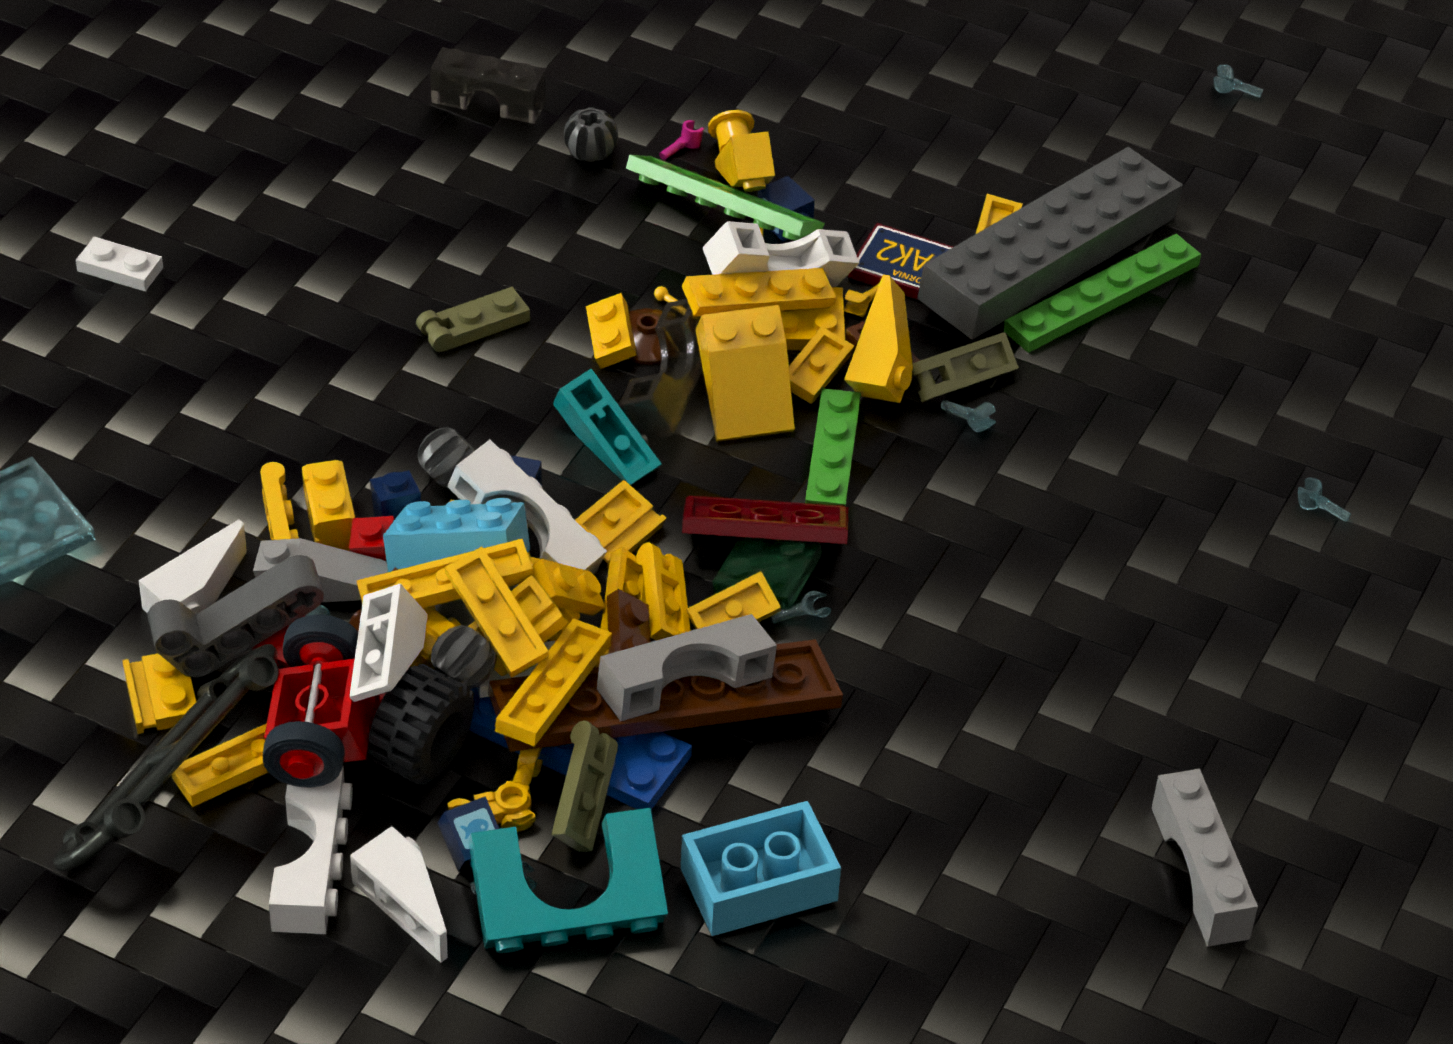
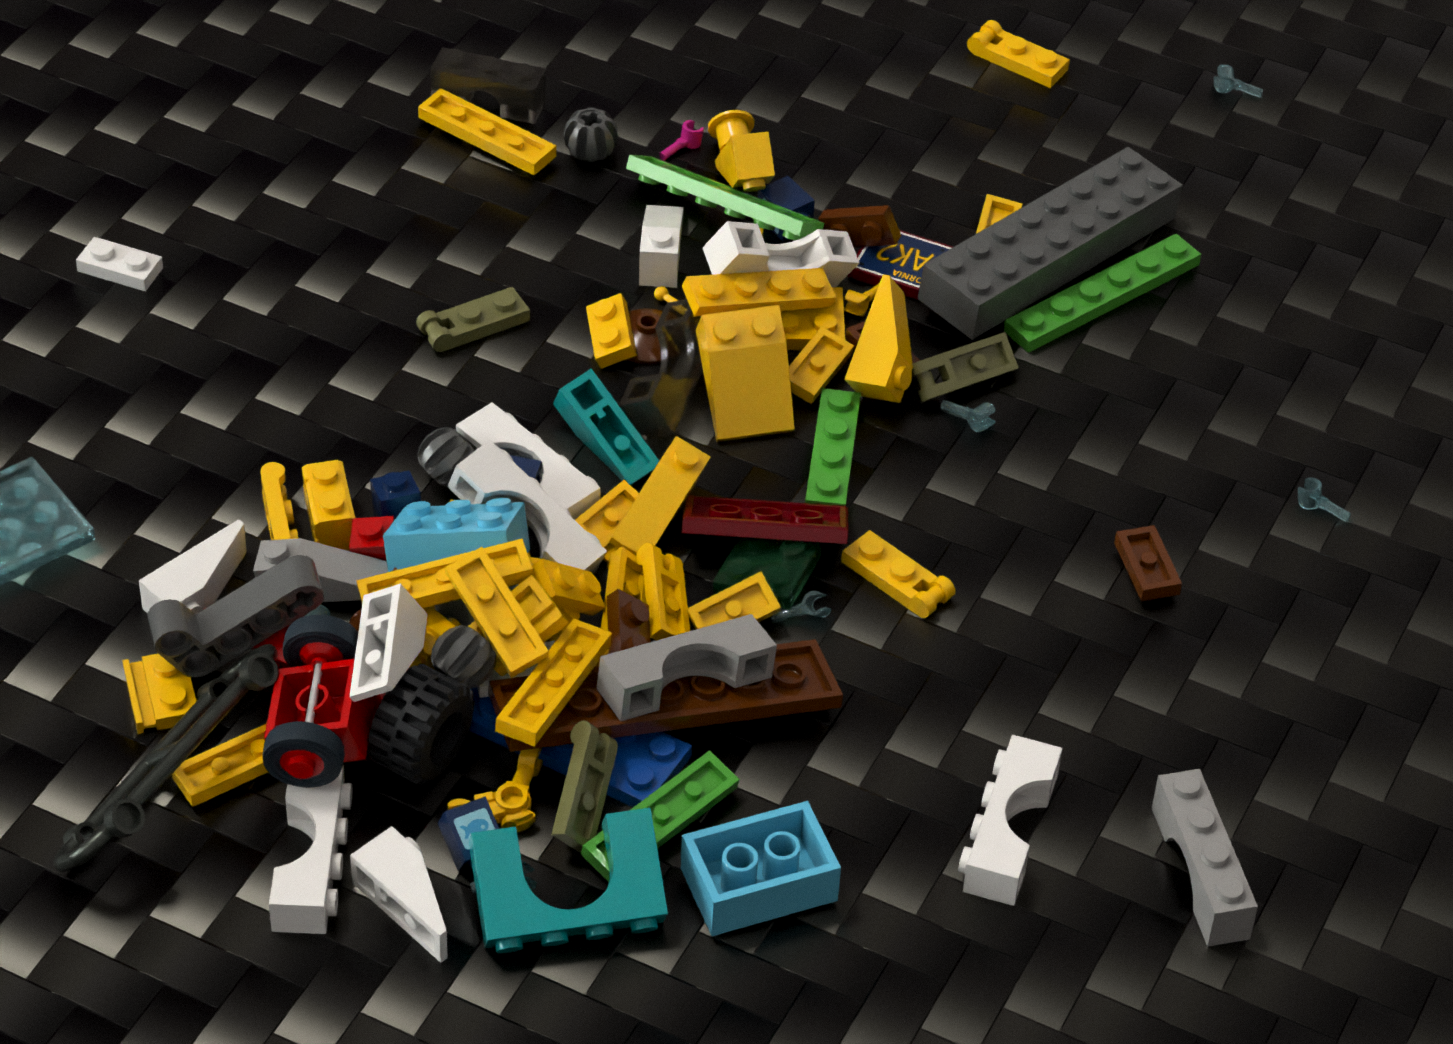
none -> yellow plate [418,88,556,175]
none -> white arch [456,402,601,520]
none -> bright green plate [581,750,740,882]
none -> yellow slope [609,436,711,556]
none -> white slope [639,205,684,288]
none -> reddish brown plate [818,205,902,247]
none -> yellow plate [841,530,956,618]
none -> white arch [958,735,1063,906]
none -> yellow plate [967,20,1070,88]
none -> reddish brown plate [1114,525,1182,601]

